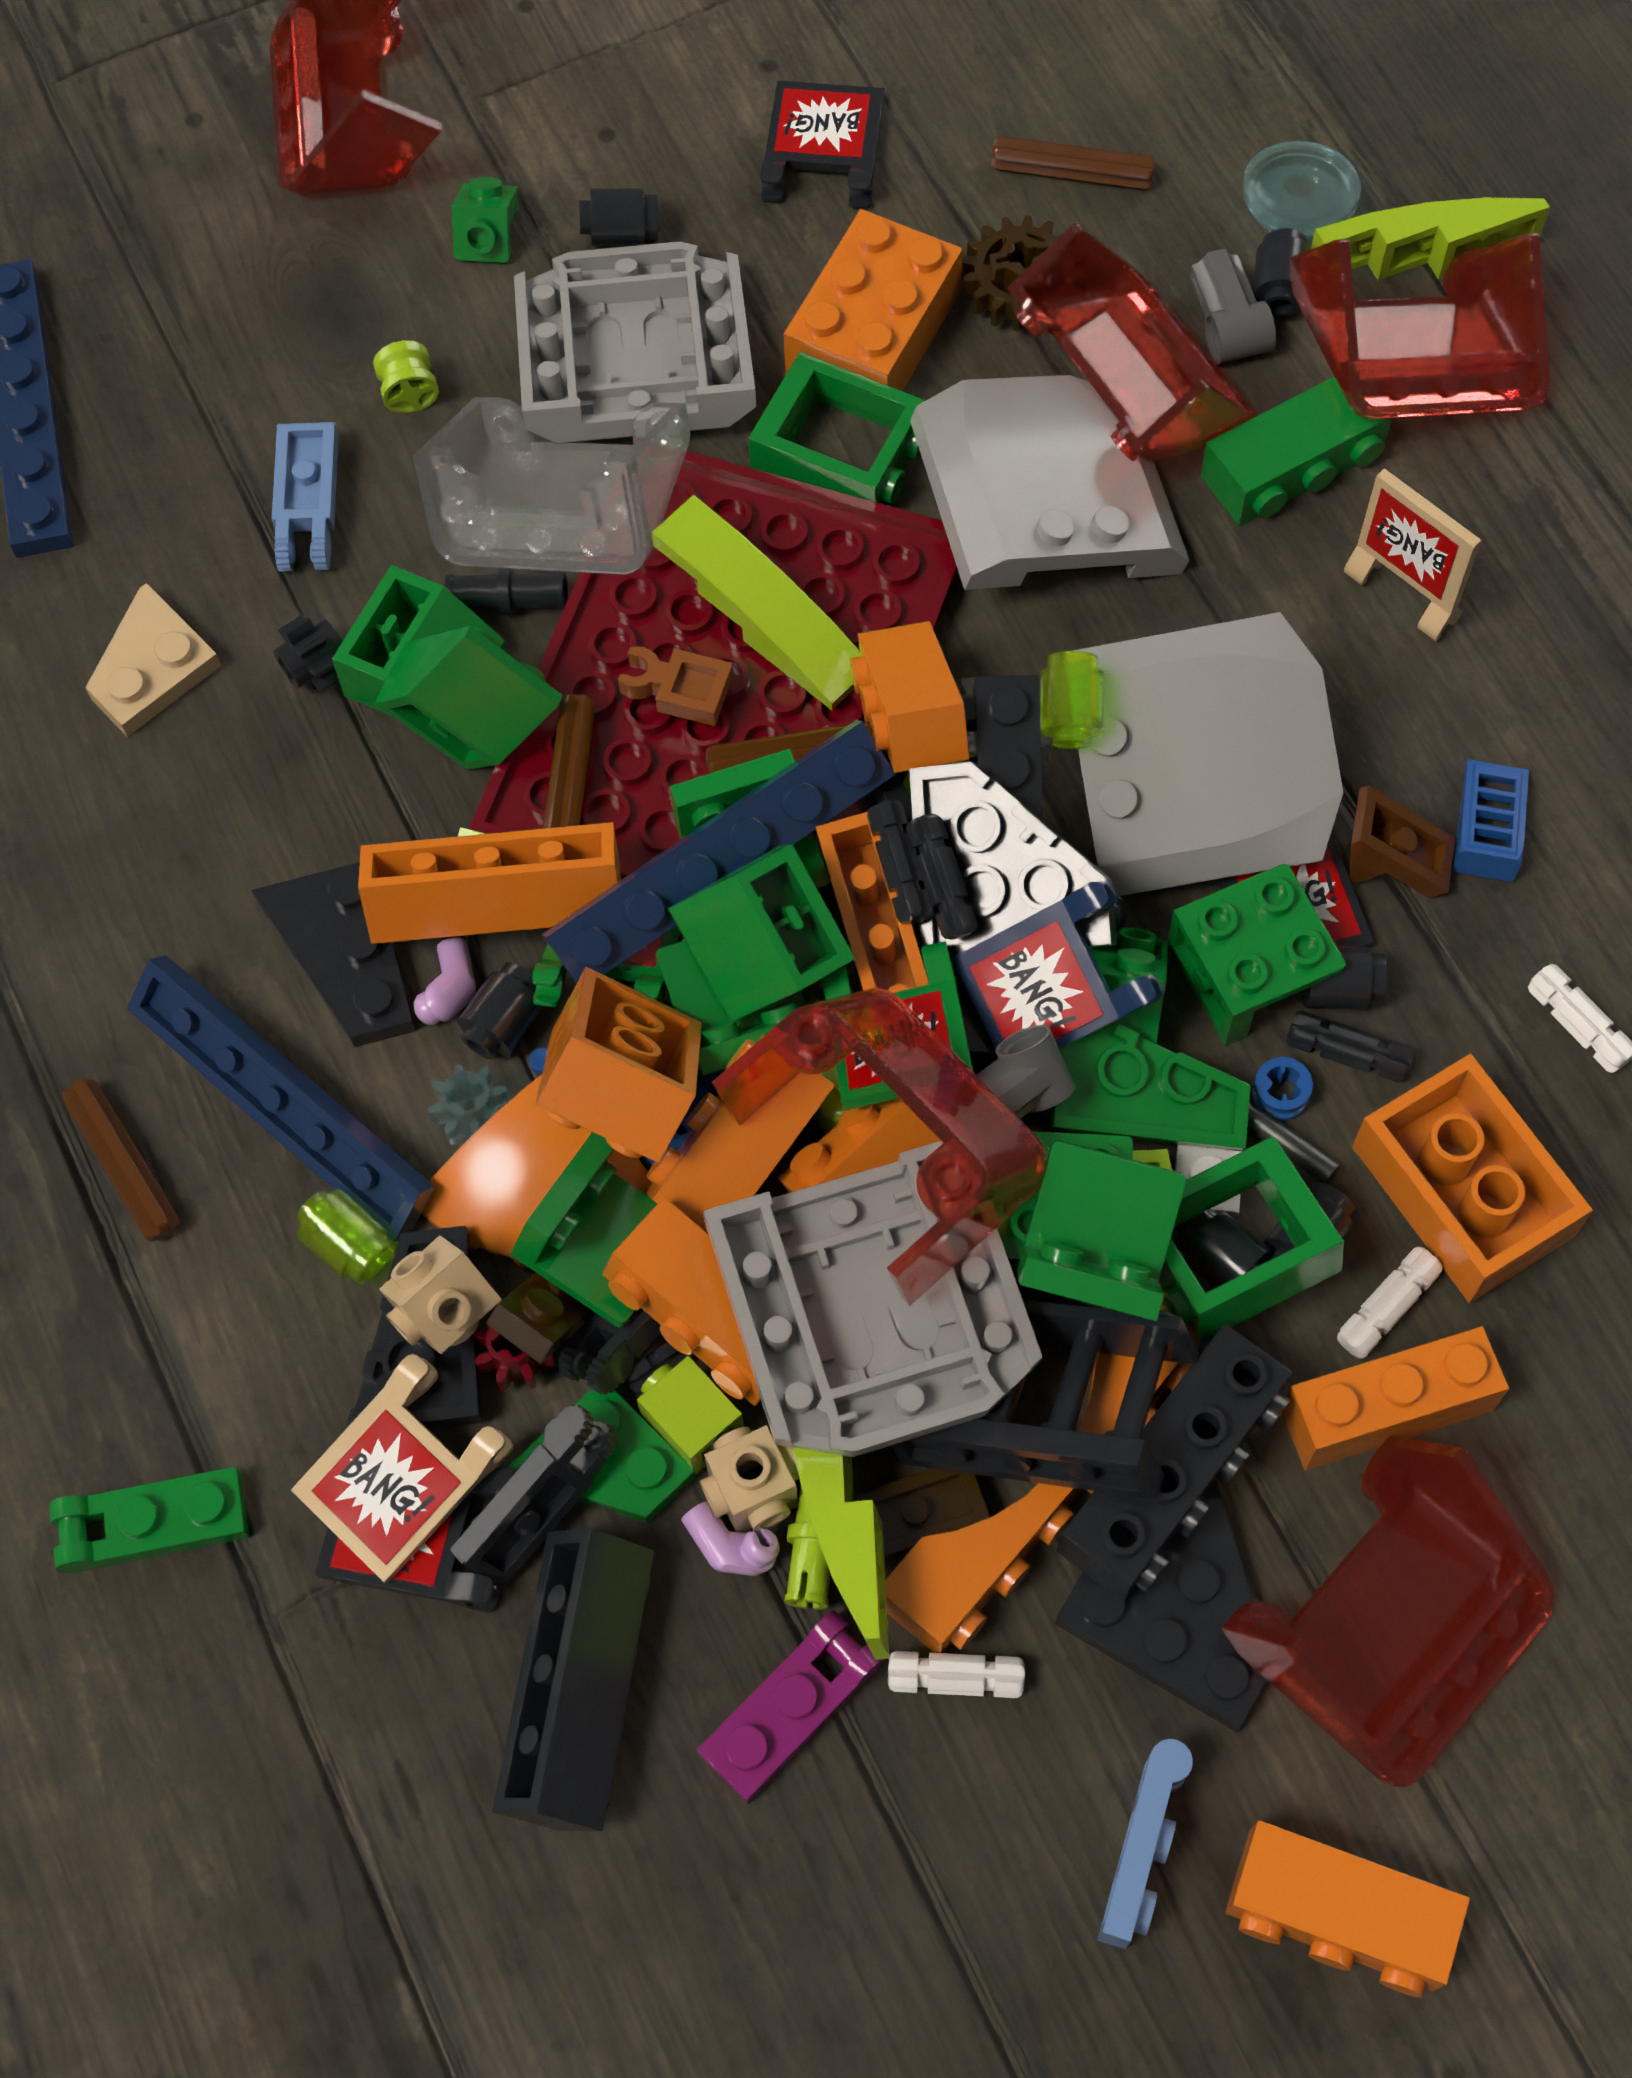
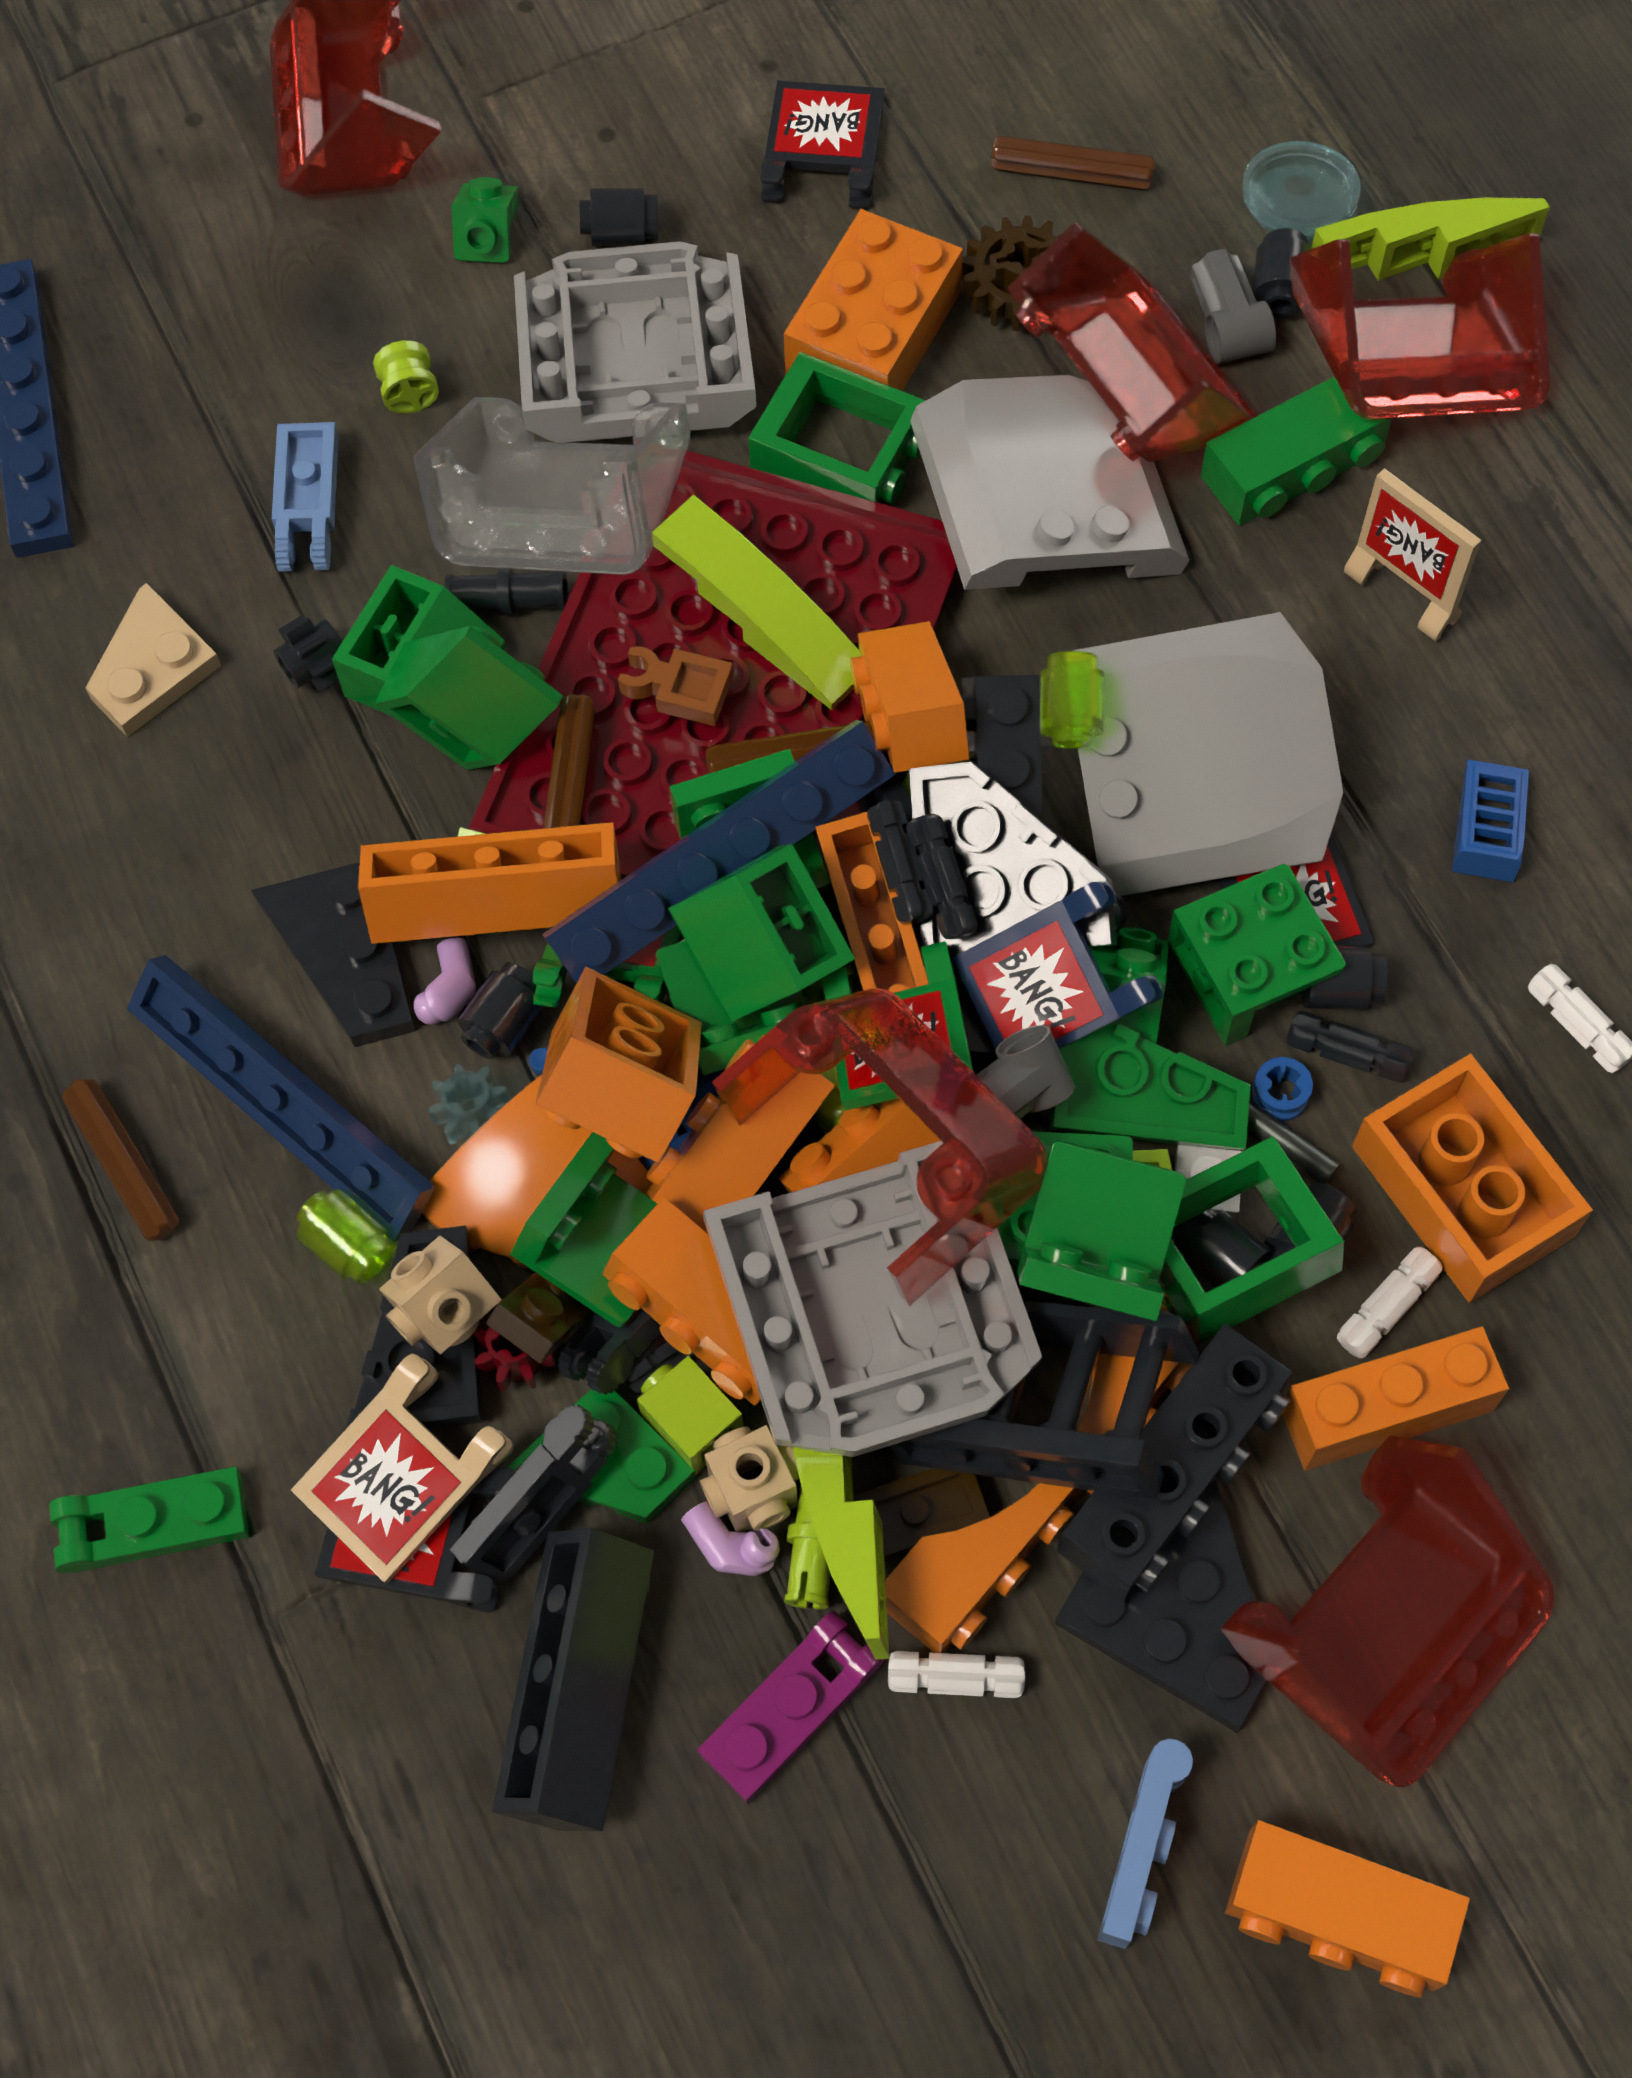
reddish brown slope [1350,785,1455,898] -> none

